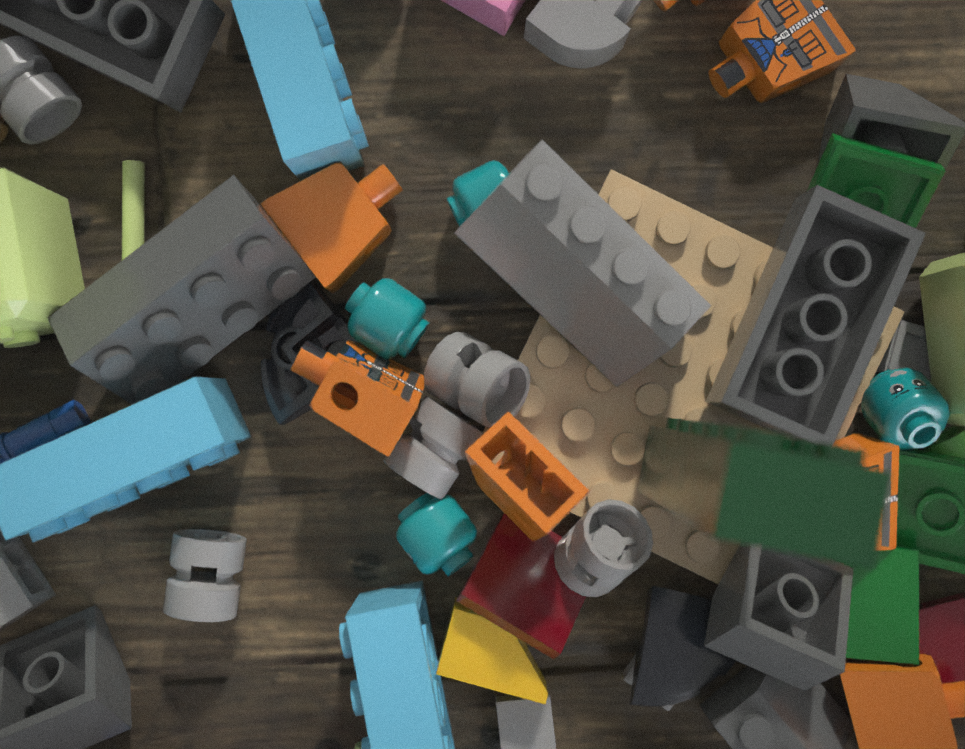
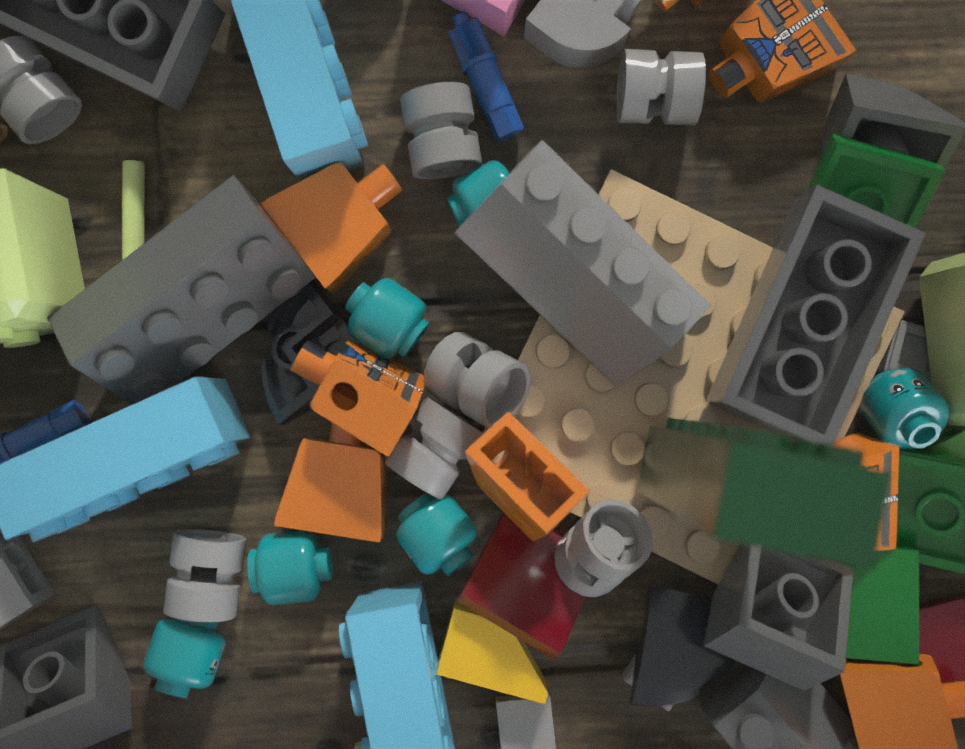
none -> teal head [143,617,226,698]
none -> teal head [247,530,333,605]
none -> orange torso [274,422,387,543]
none -> light grey wheel [400,82,482,179]
none -> blue piece [448,12,525,143]
none -> light grey wheel [616,49,706,126]

